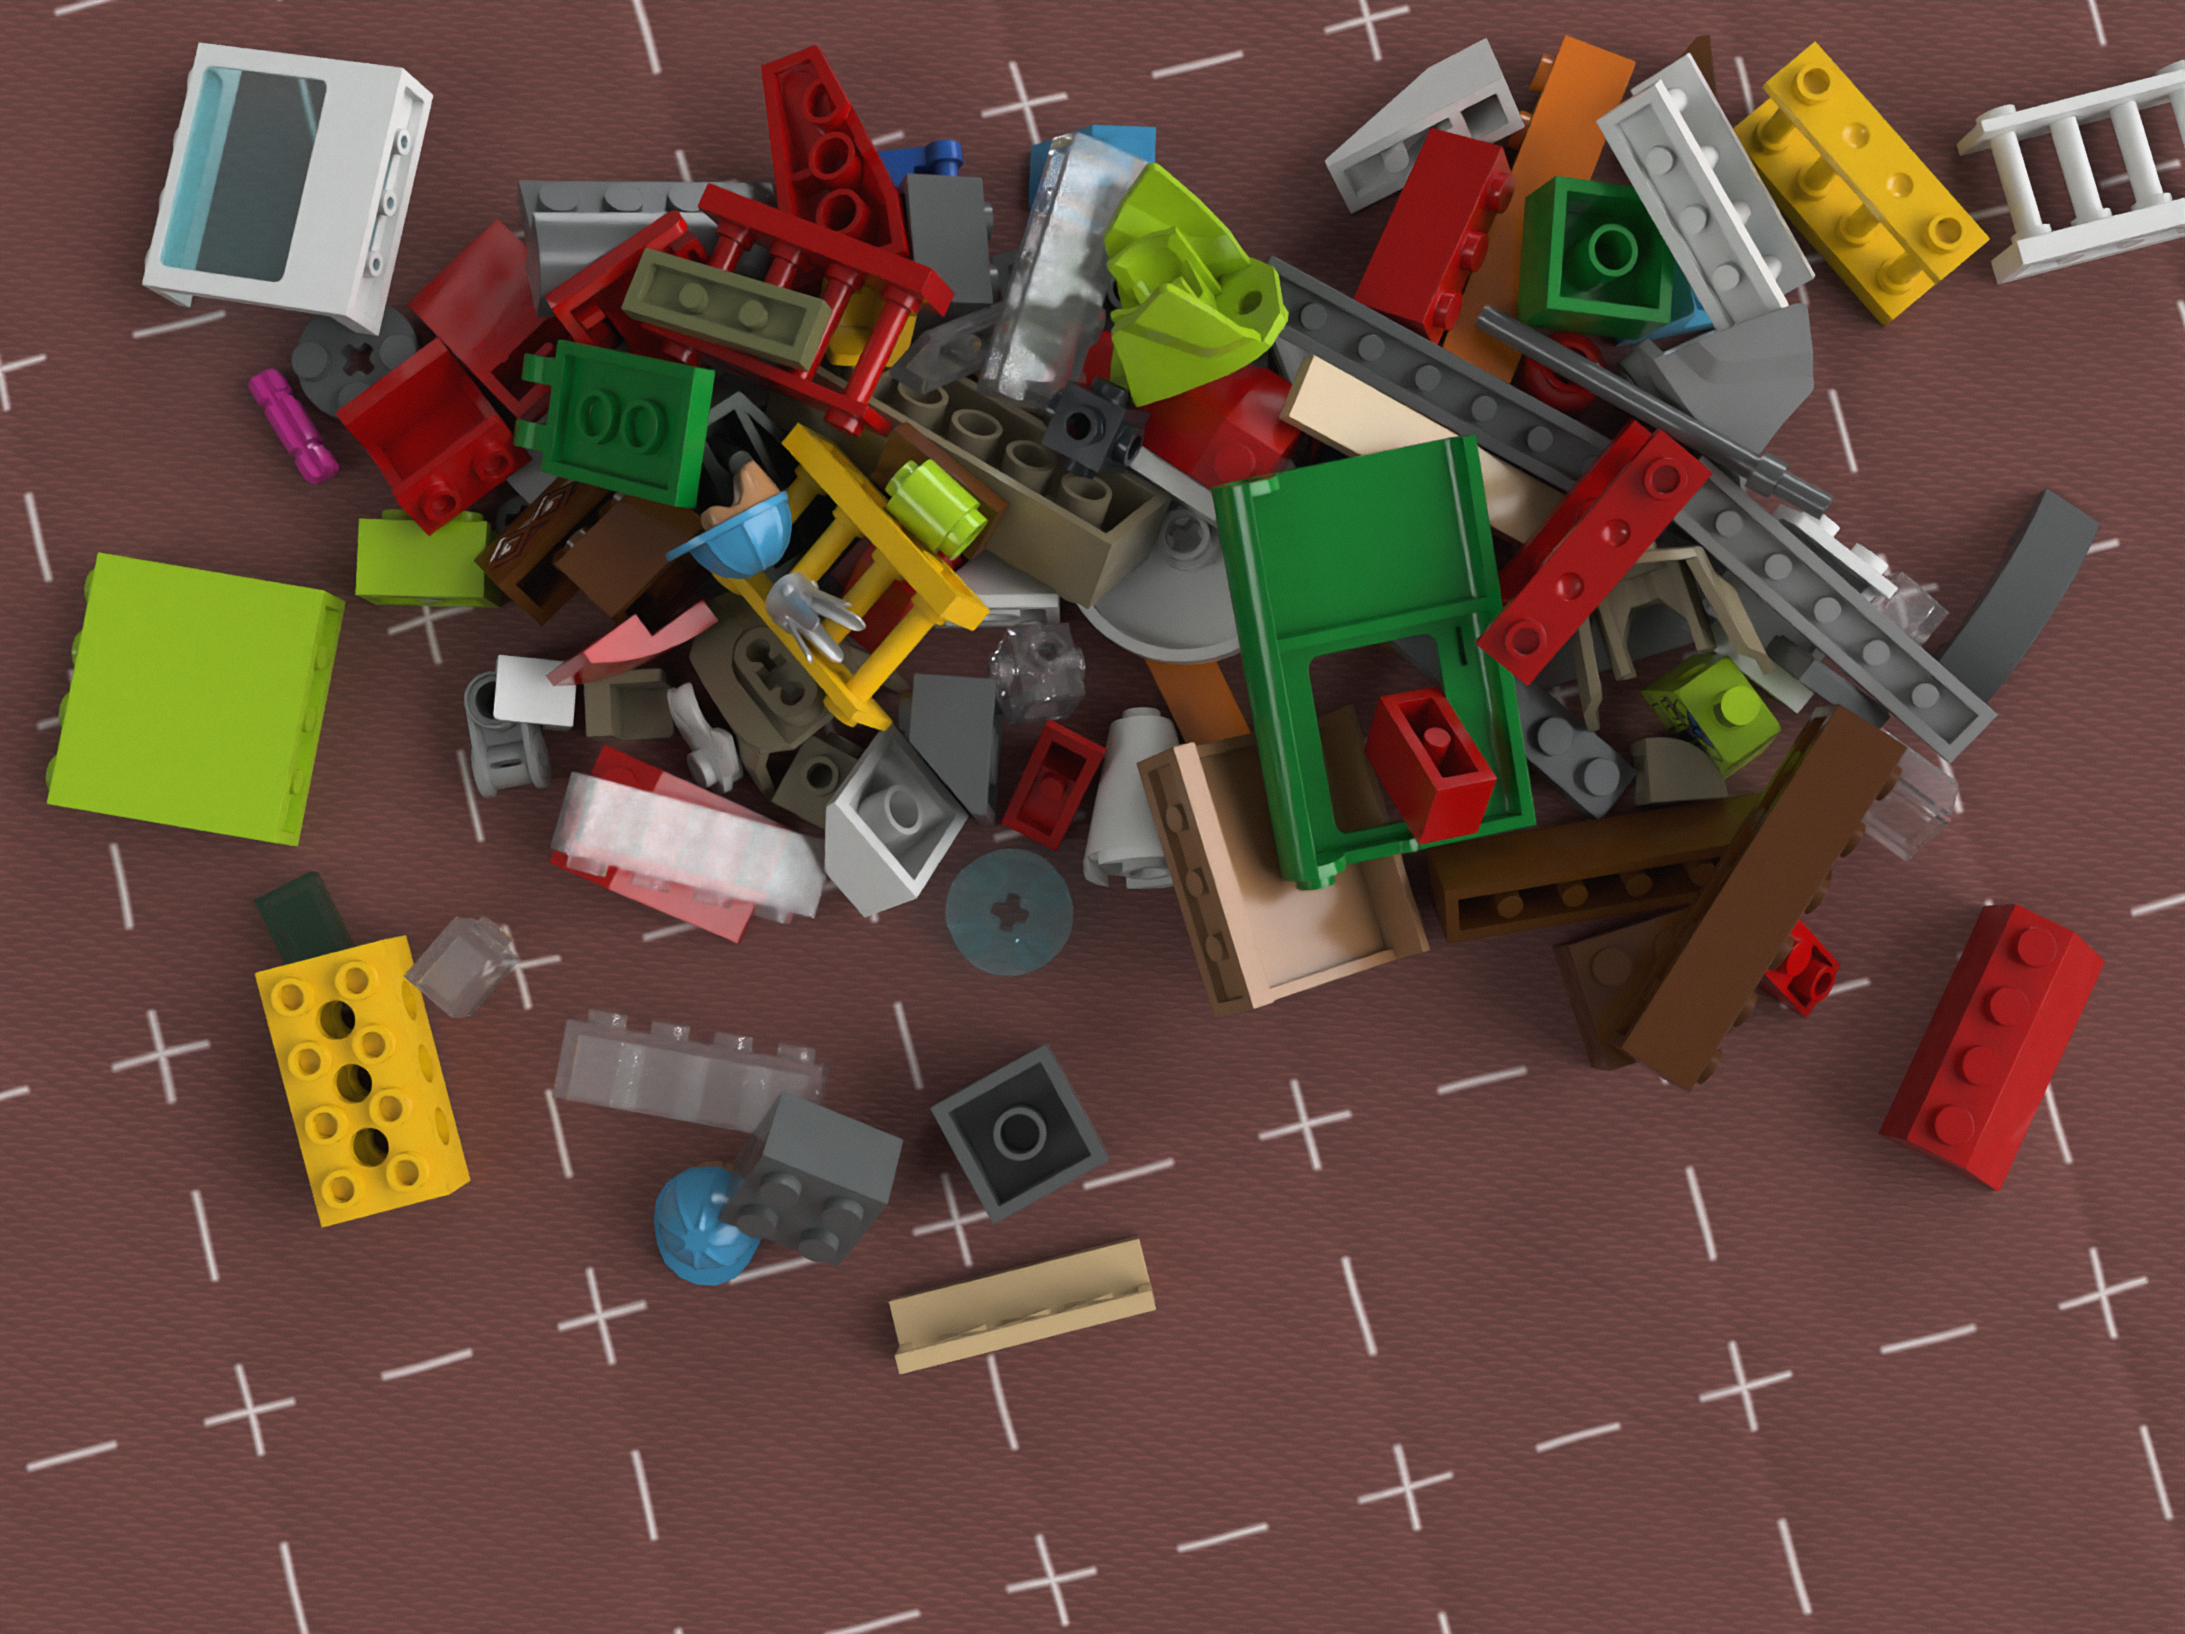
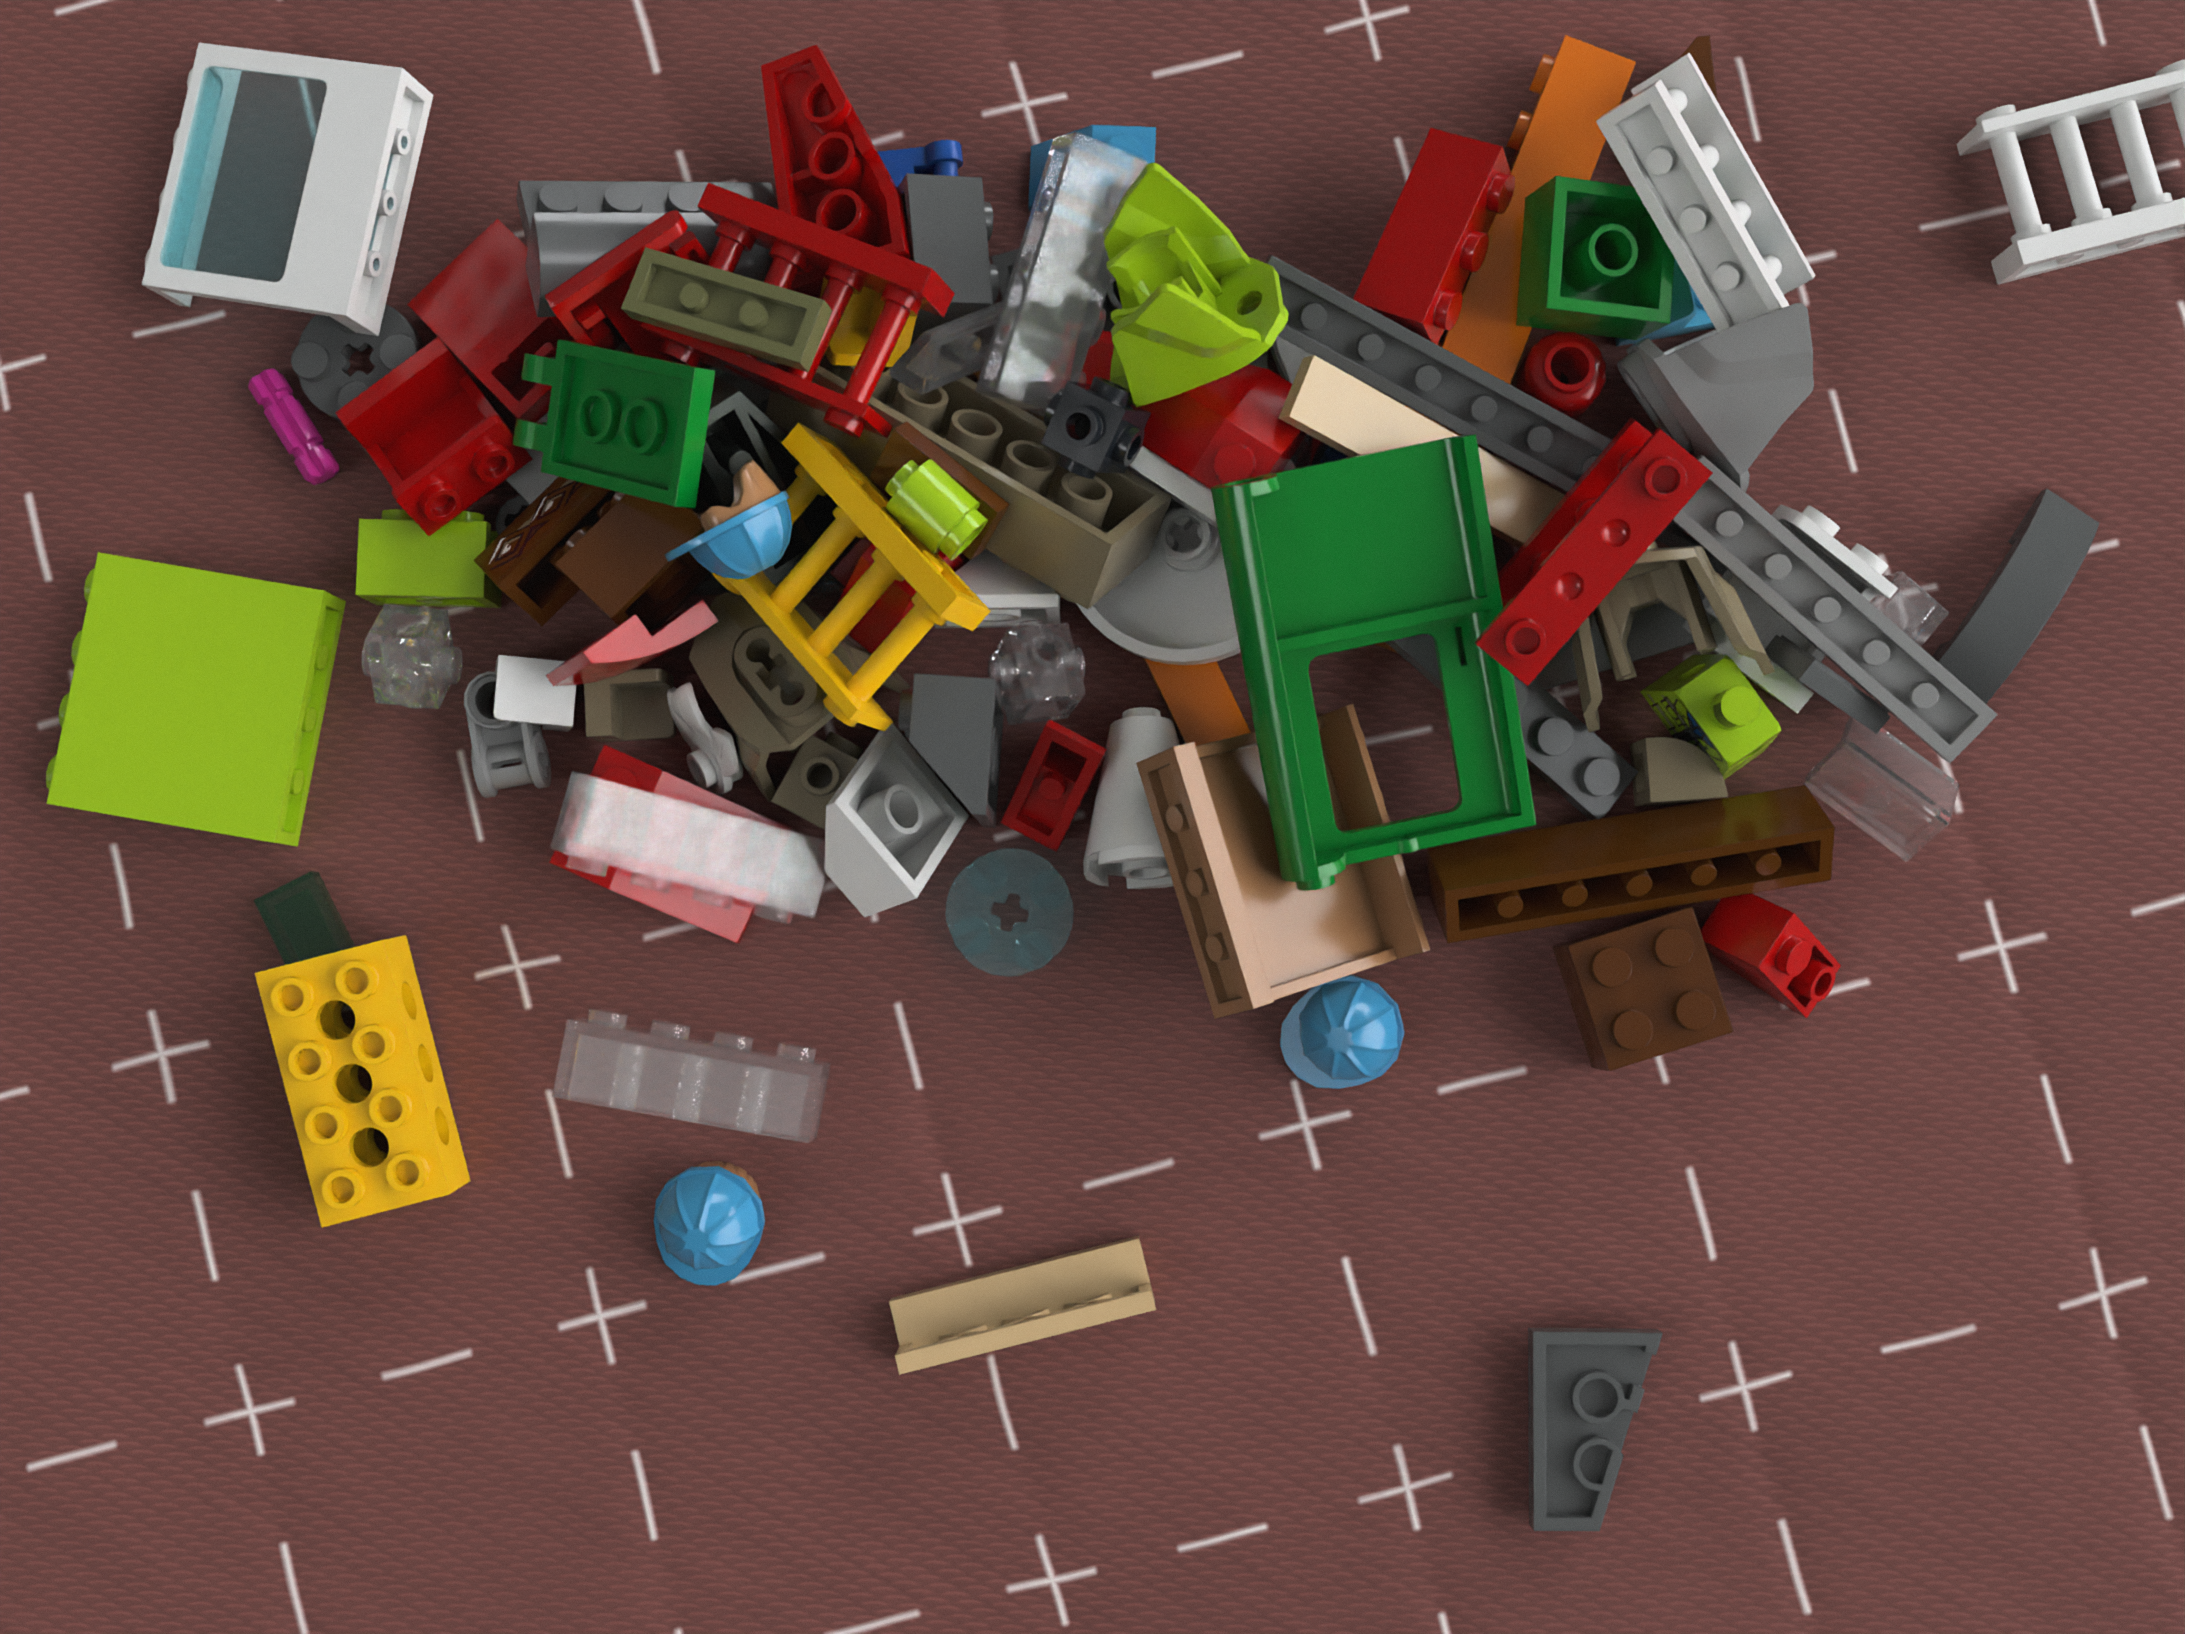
clear brick [404,916,521,1018] -> none
dark grey brick [717,1090,903,1267] -> none
flat silver piece [766,572,866,664] -> none
dark grey brick [930,1041,1109,1225] -> none
white slope [1325,38,1525,214] -> none
red brick [1364,686,1497,845] -> none
dark grey bar [1475,304,1834,520] -> none
reddish brown brick [1605,704,1908,1092] -> none
yellow fence [1733,41,1990,327] -> none
red slope [1878,904,2105,1192] -> none
none -> clear brick [361,604,463,709]
none -> dark azure piece [1280,974,1405,1089]
none -> dark grey wing [1528,1327,1663,1531]

